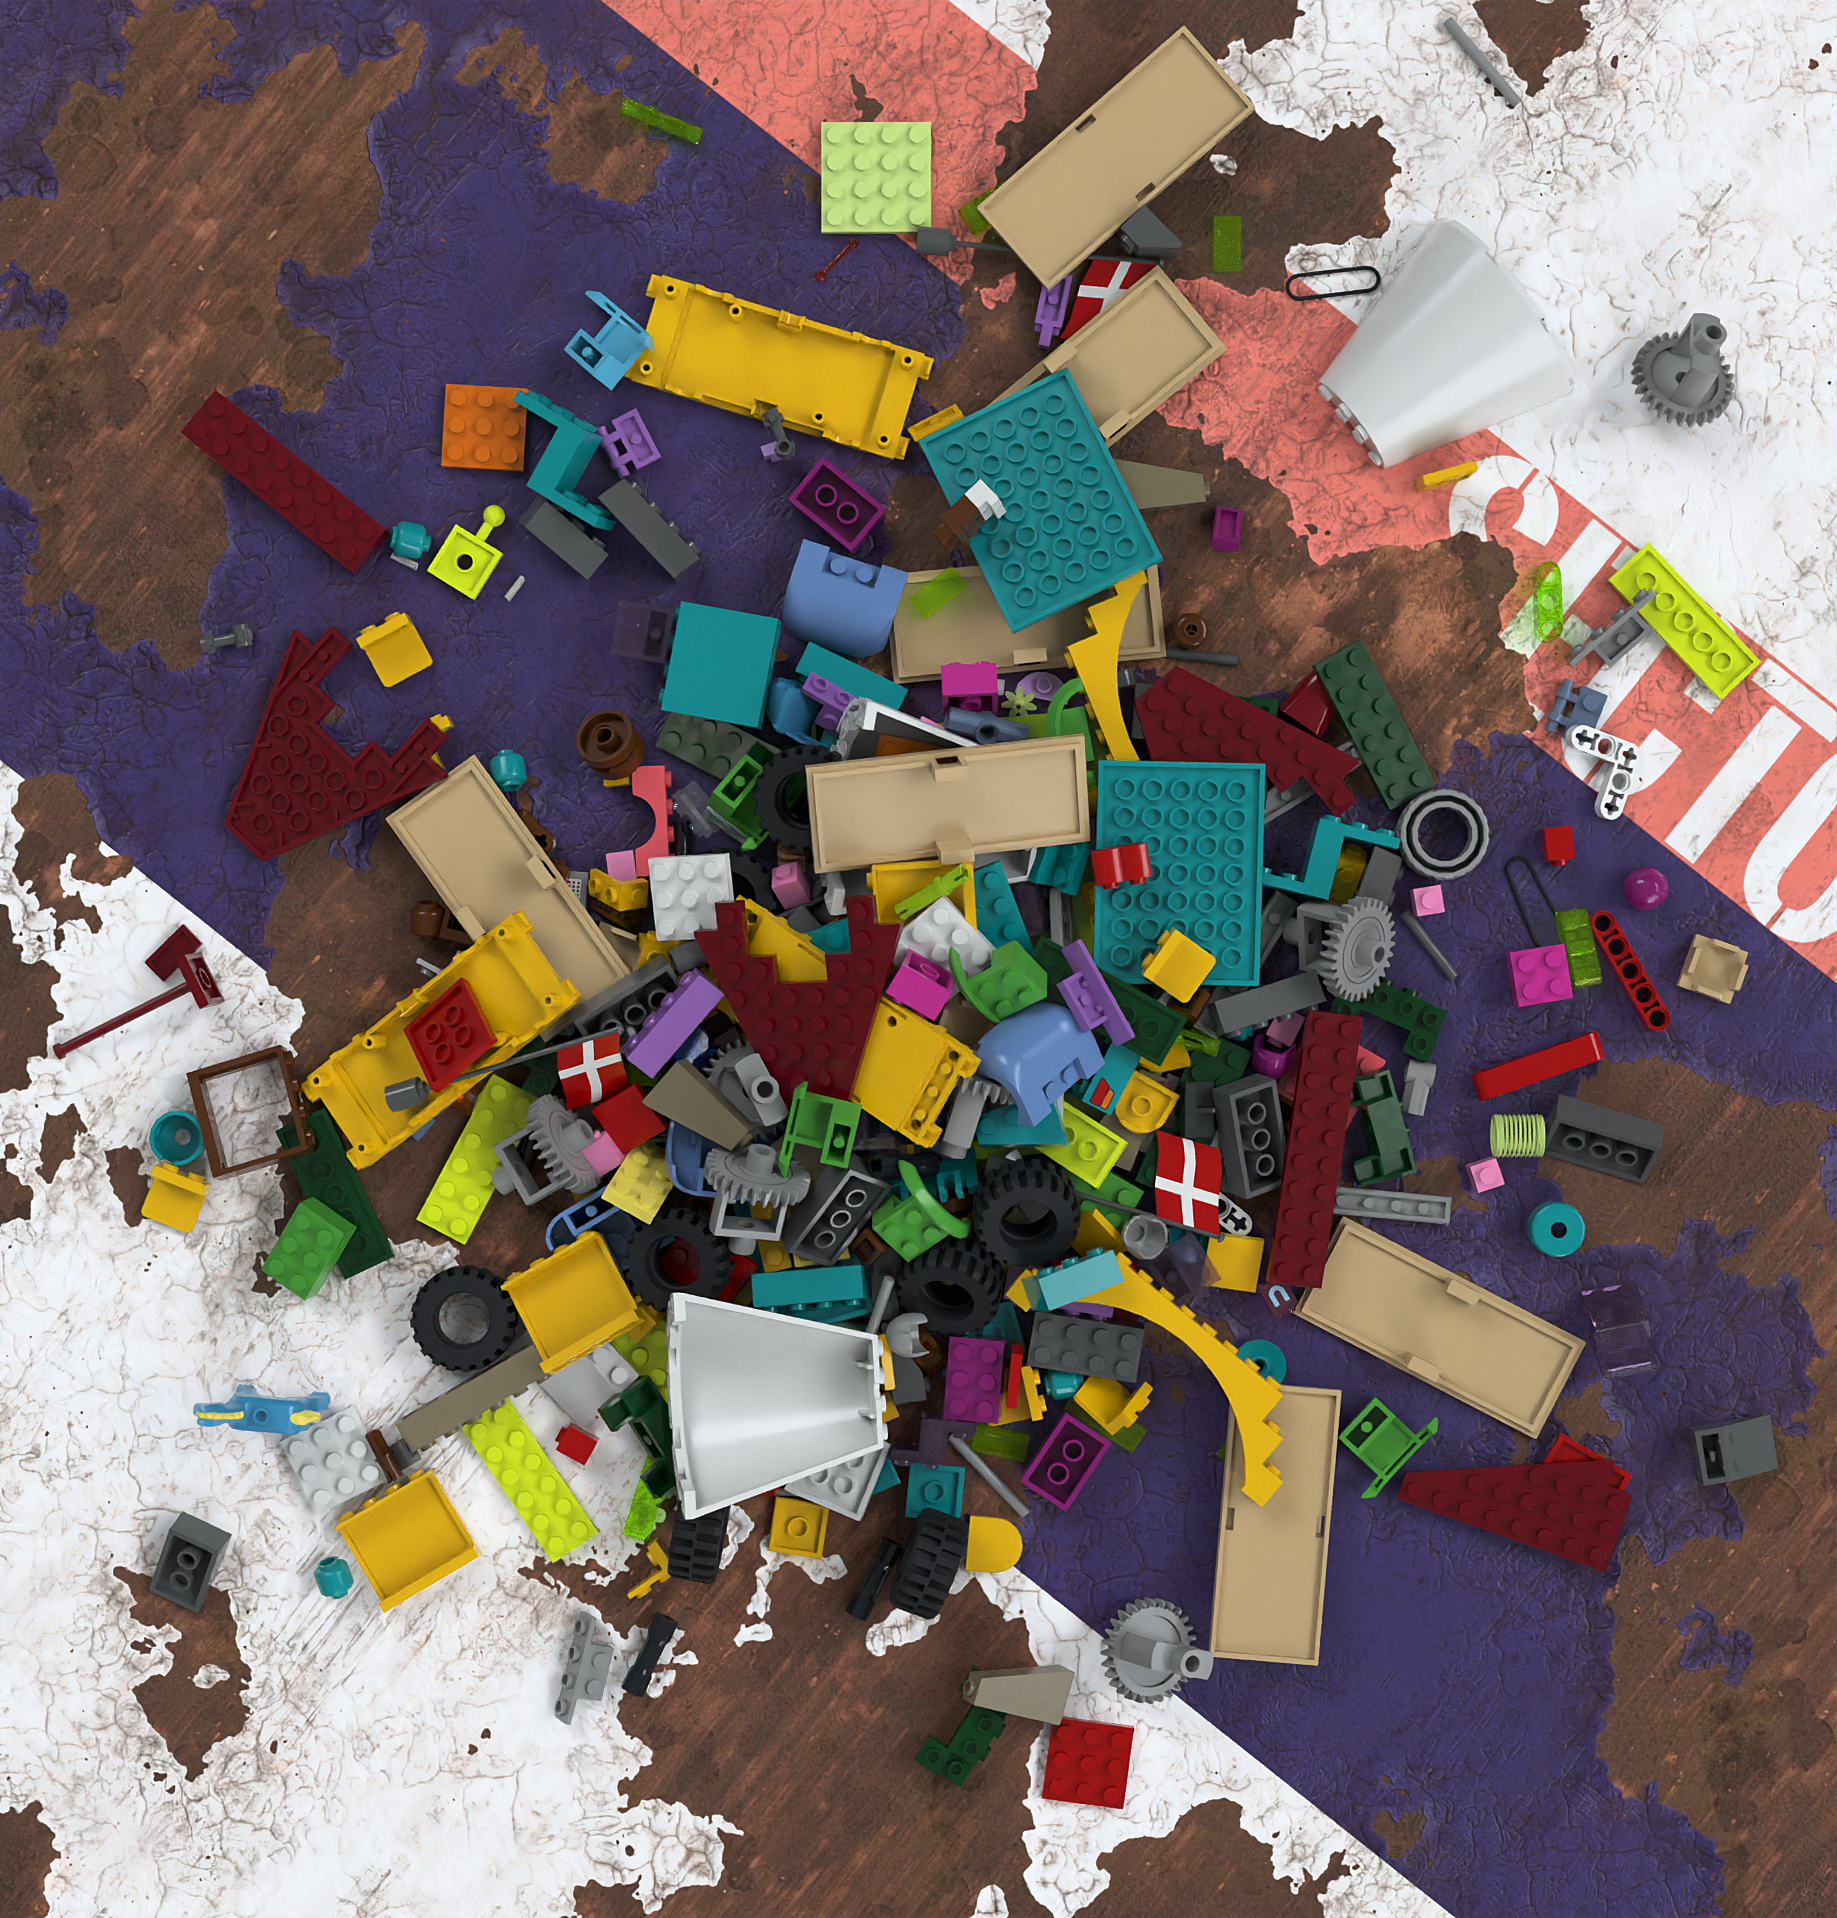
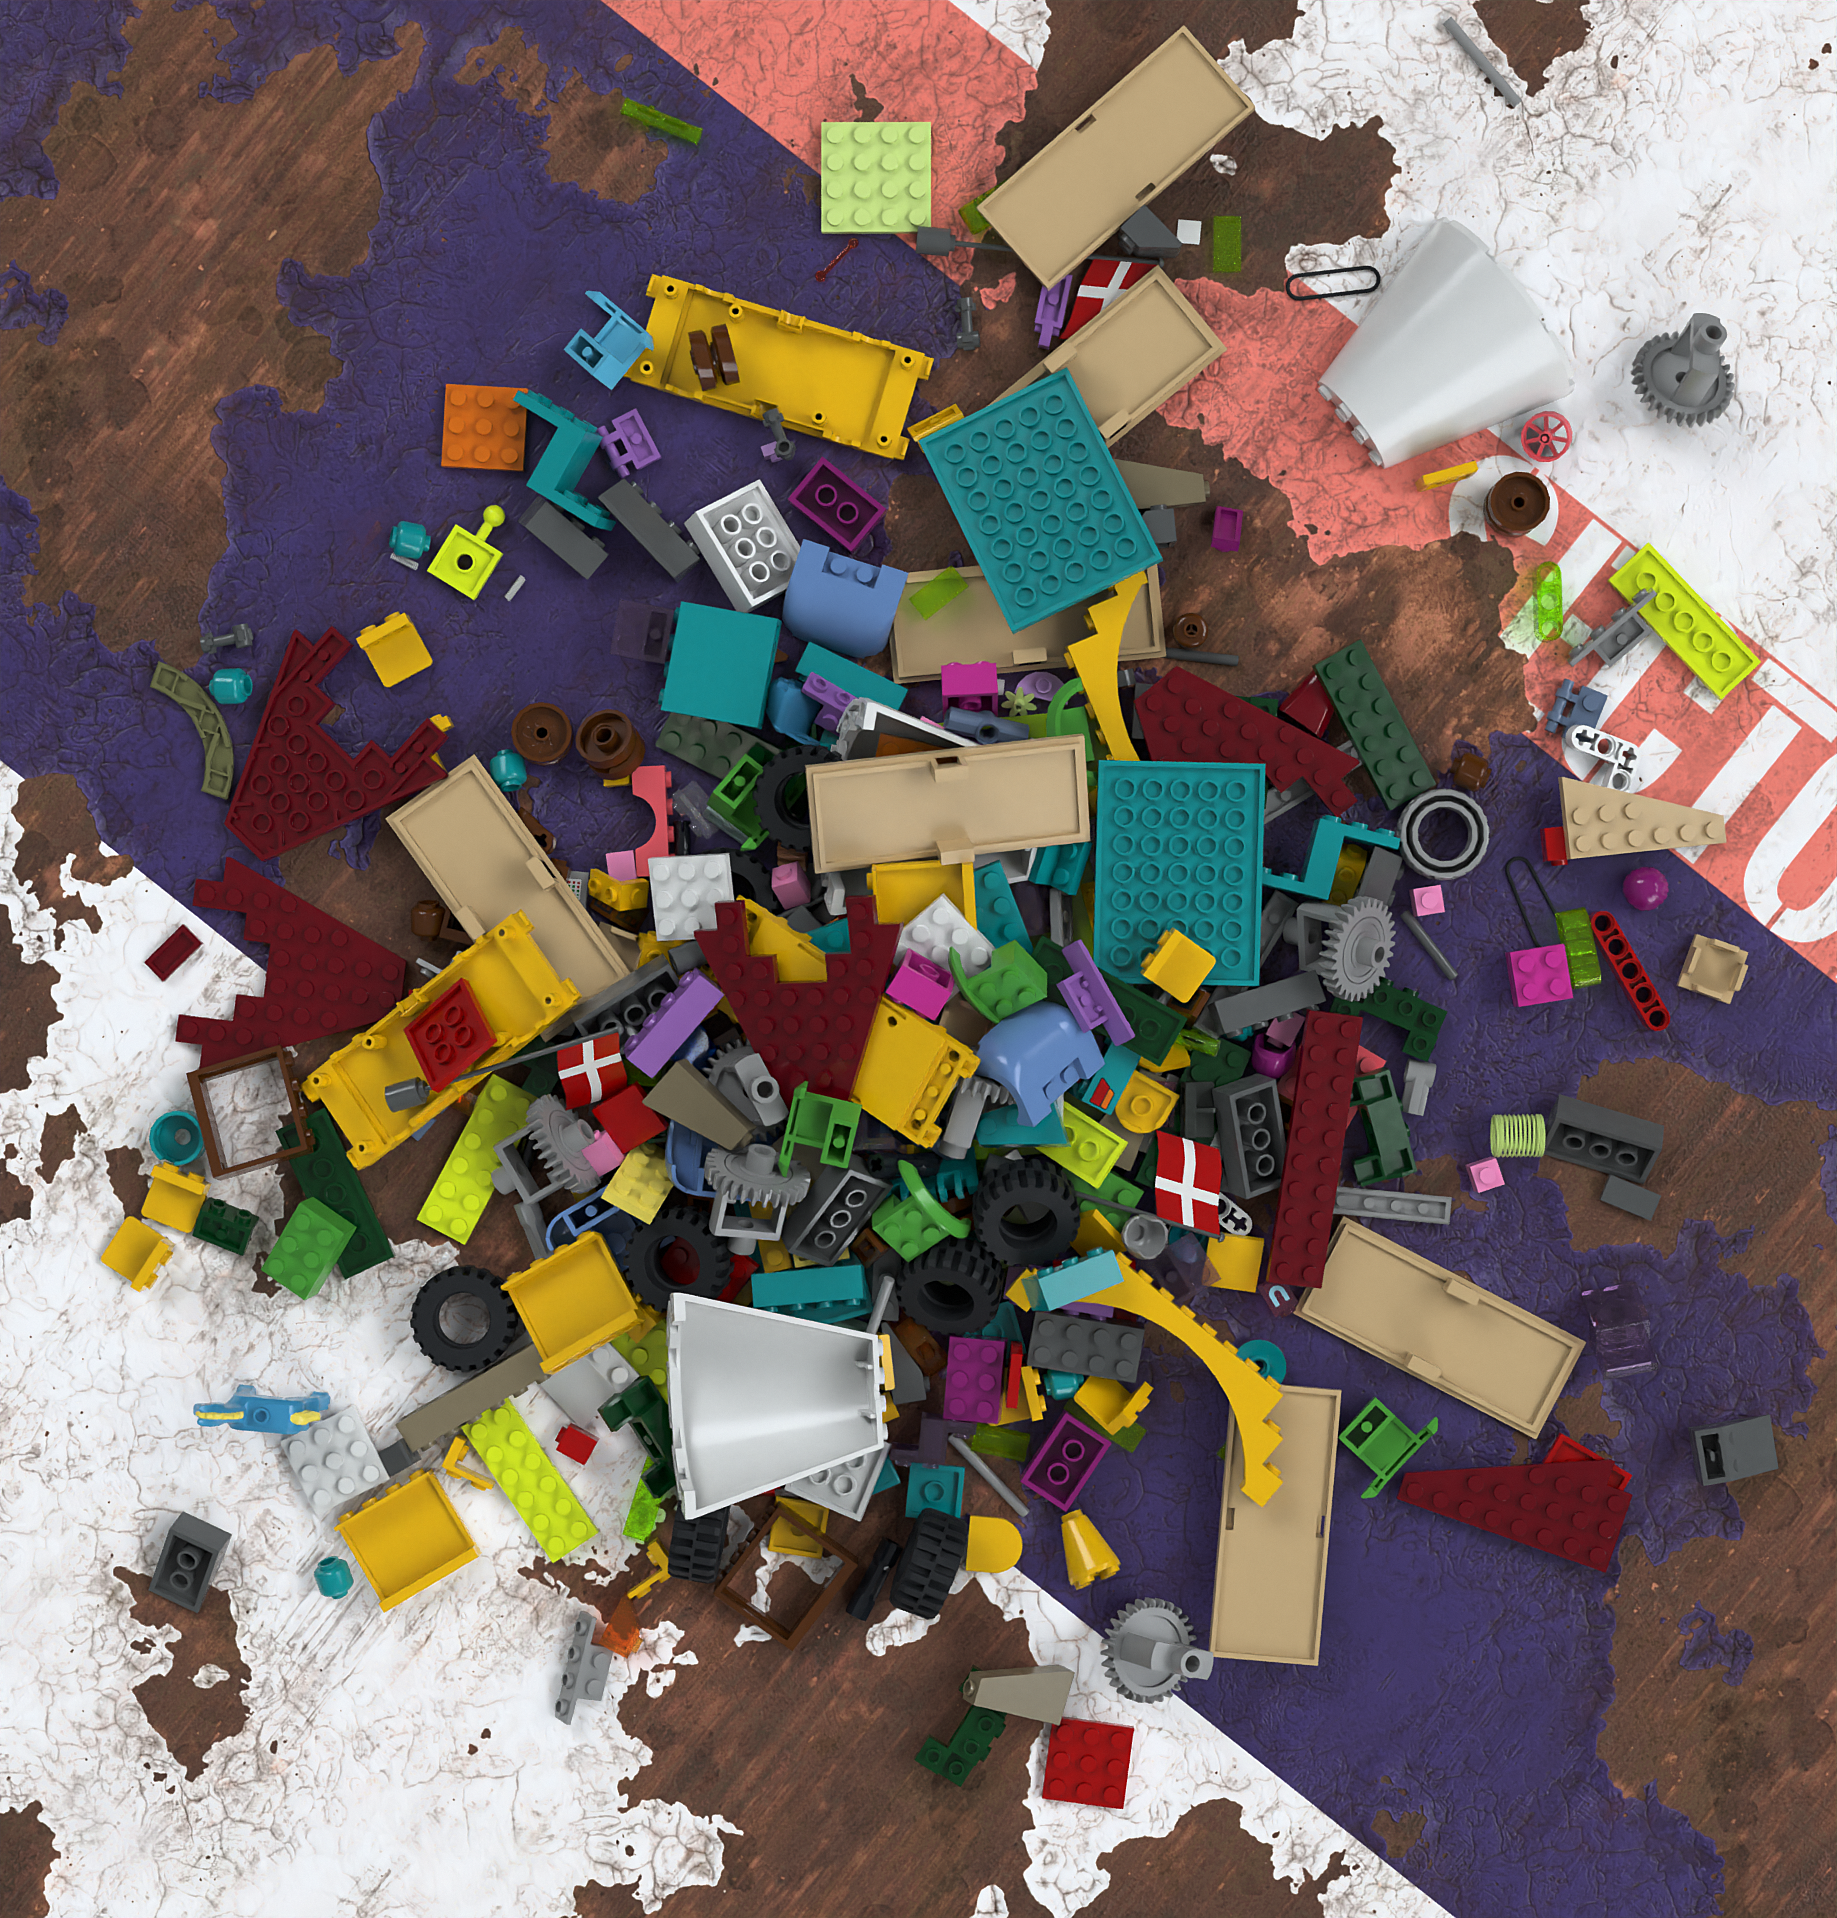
dark red tile [53,952,225,1060] -> none
dark red brick [181,390,390,575] -> none
reddish brown axle [365,1429,404,1483] -> none
black axle [621,1612,678,1698] -> none
light grey hair [885,1313,929,1358] -> none
lime pin [894,864,971,920] -> none
reddish brown hips [933,479,1006,553] -> none
red brick [1090,842,1152,890] -> none
red beam [1470,1031,1606,1101] -> none
teal piece [1526,1201,1586,1257] -> none
none -> yellow bracket [101,1216,175,1292]
none -> olive tile [150,661,234,800]
none -> dark red wing [175,857,408,1069]
none -> dark green bracket [192,1197,259,1256]
none -> teal head [209,668,253,705]
none -> yellow bracket [441,1434,496,1491]
none -> reddish brown wheel [511,702,574,767]
none -> light grey axle [514,1201,554,1260]
none -> clear orange slope [598,1590,643,1659]
none -> white slope [684,479,801,613]
none -> reddish brown wheel [688,324,740,391]
none -> reddish brown window [712,1501,858,1651]
none -> dark grey bar [955,297,981,351]
none -> yellow cone [1061,1509,1121,1590]
none -> dark grey slope [1142,504,1177,549]
none -> white sticker [1177,219,1201,245]
none -> reddish brown head [1449,752,1492,792]
none -> reddish brown wheel [1483,471,1550,538]
none -> coral wheel [1521,411,1573,462]
none -> tan wing [1558,777,1726,859]
none -> dark grey tile [1599,1174,1661,1221]

